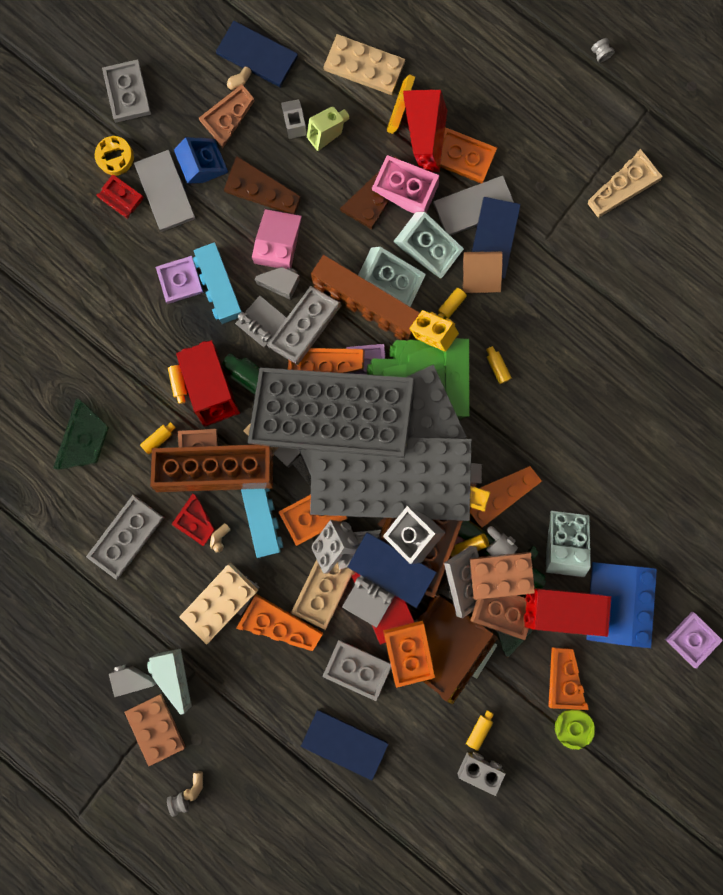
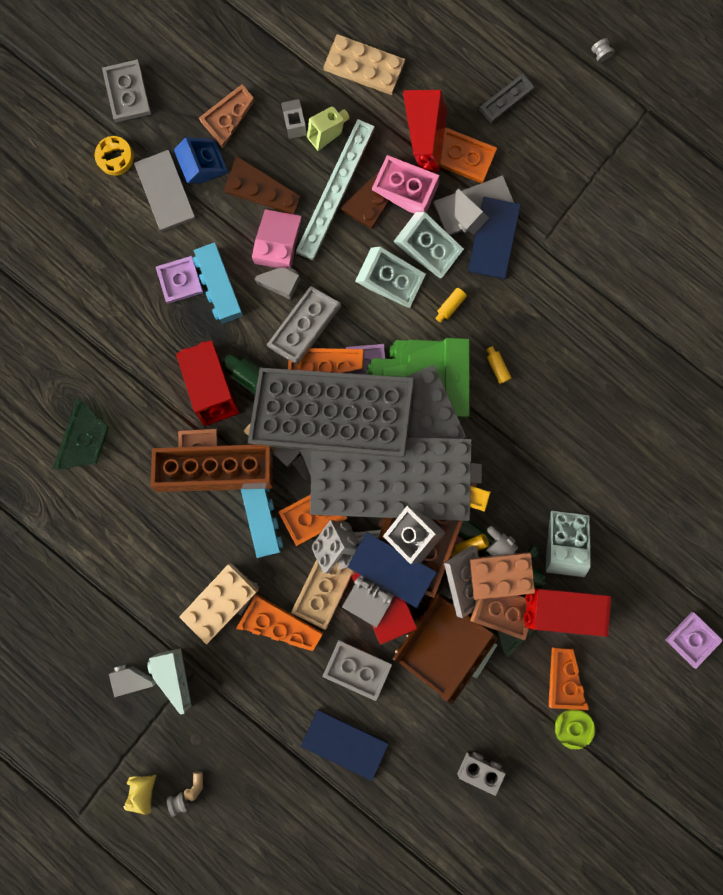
light grey tile [86,495,165,580] -> none
red plate [96,174,144,219] -> none
nougat plate [124,694,186,767] -> none
yellow cylinder [140,422,176,455] -> none
yellow cylinder [168,365,187,404] -> none
red wing [172,494,215,546] -> none
tan arm [210,523,231,552] -> none
dark blue tile [216,21,298,88] -> none
tan arm [227,67,252,90] -> none
light grey hinge [235,296,286,347] -> none
dark orange brick [311,255,420,341] -> none
orange plate [383,621,435,688] -> none
yellow tile [387,74,415,134] -> none
yellow brick [409,310,459,352] -> none
medium nougat slope [462,251,502,293] -> none
yellow cylinder [466,710,494,751] -> none
orange wing [470,466,542,528] -> none
blue slope [586,562,657,648] -> none
tan wing [588,149,662,218] -> none
none -> light yellow hair [124,775,157,815]
none -> light aqua plate [296,119,374,261]
none -> light grey slope [455,189,489,235]
none -> dark grey plate [479,73,534,124]

